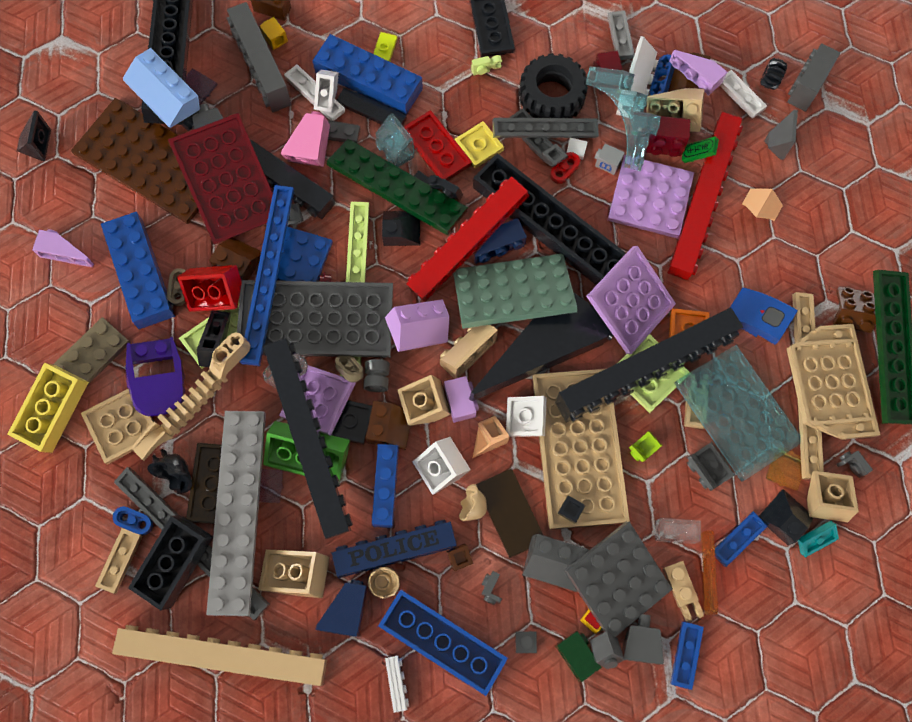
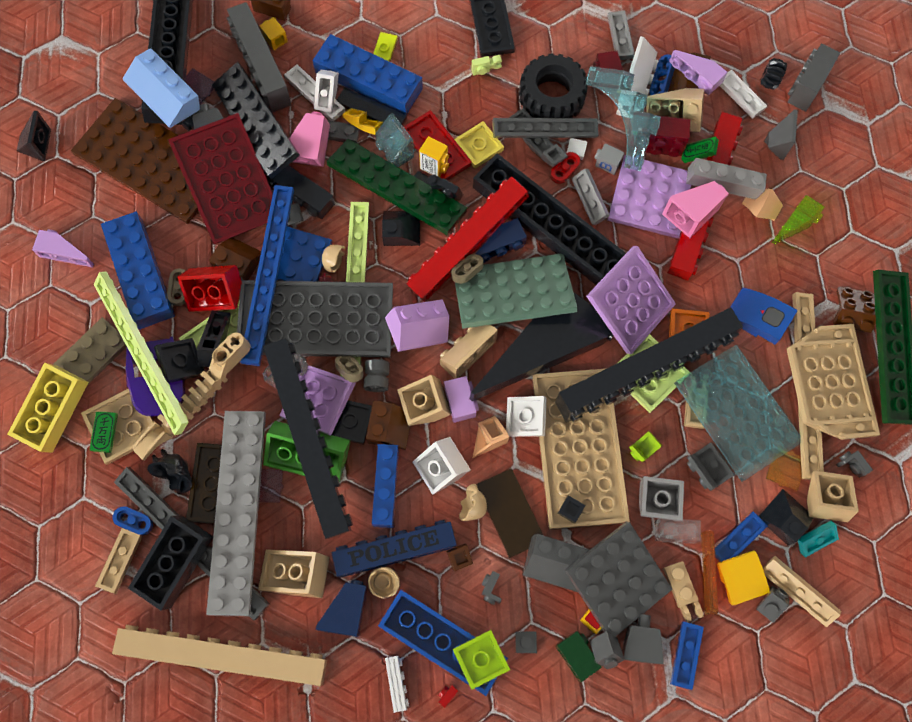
none -> green tile [89,412,118,453]
none -> yellowish green plate [94,271,189,435]
none -> black plate [154,338,205,383]
none -> black plate [211,62,300,179]
none -> tan hair [322,245,345,273]
none -> yellow slope [343,108,383,135]
none -> yellow brick [419,136,449,177]
none -> red plate [438,685,458,708]
none -> dark tan plate [451,254,484,284]
none -> lime plate [453,630,510,690]
none -> light grey plate [571,168,610,225]
none -> light grey slope [639,476,684,521]
none -> bright pink slope [662,181,729,238]
none -> light grey brick [686,158,767,200]
none -> yellow slope [717,550,770,606]
none -> dark grey bracket [756,585,789,623]
none -> tan plate [762,556,841,627]
none -> clear neon green slope [772,195,825,244]

